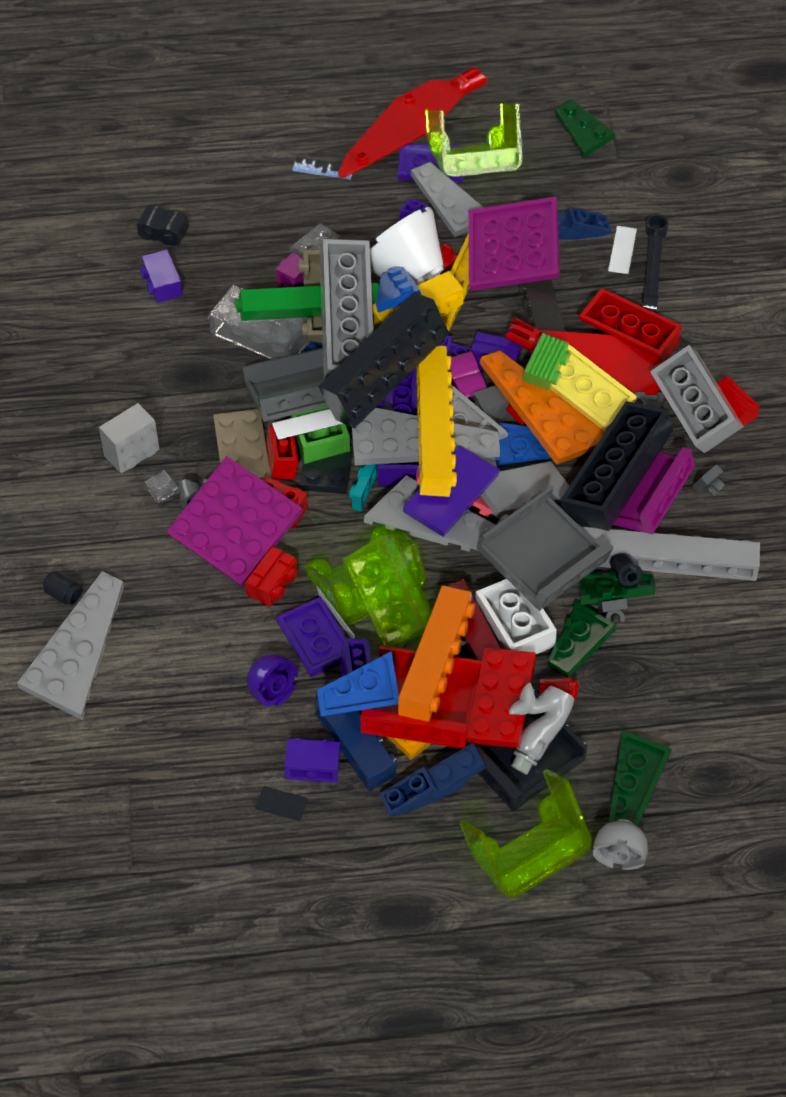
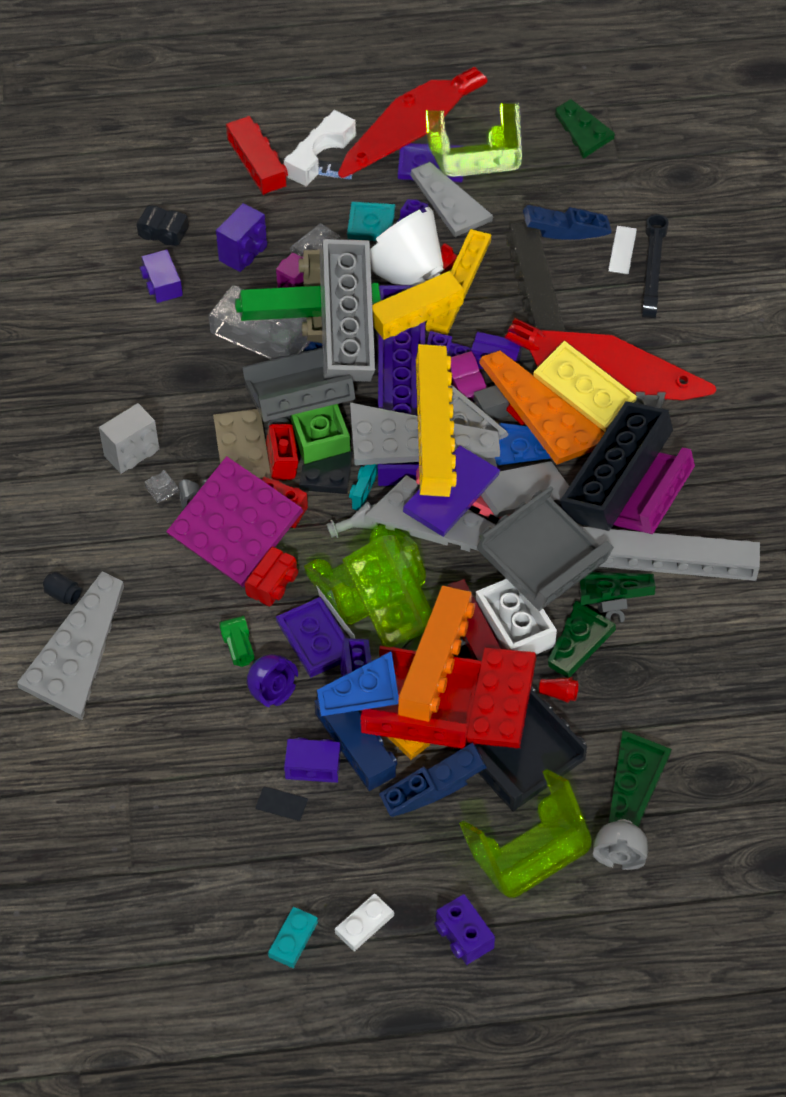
white sticker [272,409,343,439] -> none
black brick [318,292,449,429] -> none
blue wing [376,267,421,313] -> none
magenta plate [469,197,560,291] -> none
light grey piece [509,683,575,775] -> none
bright green brick [523,333,571,391] -> none
red slope [579,288,682,359] -> none
black brick [611,553,642,586] -> none
light grey brick [650,345,744,453] -> none
dark grey tile [692,464,725,497] -> none
red brick [716,376,760,426] -> none
none -> dark purple brick [216,203,267,272]
none -> green piece [219,616,255,667]
none -> red brick [226,116,288,195]
none -> teal plate [268,907,318,968]
none -> white arch [284,110,356,186]
none -> light grey piece [326,502,379,538]
none -> white plate [335,893,394,951]
none -> teal tile [347,202,395,241]
none -> dark purple brick [435,894,495,965]

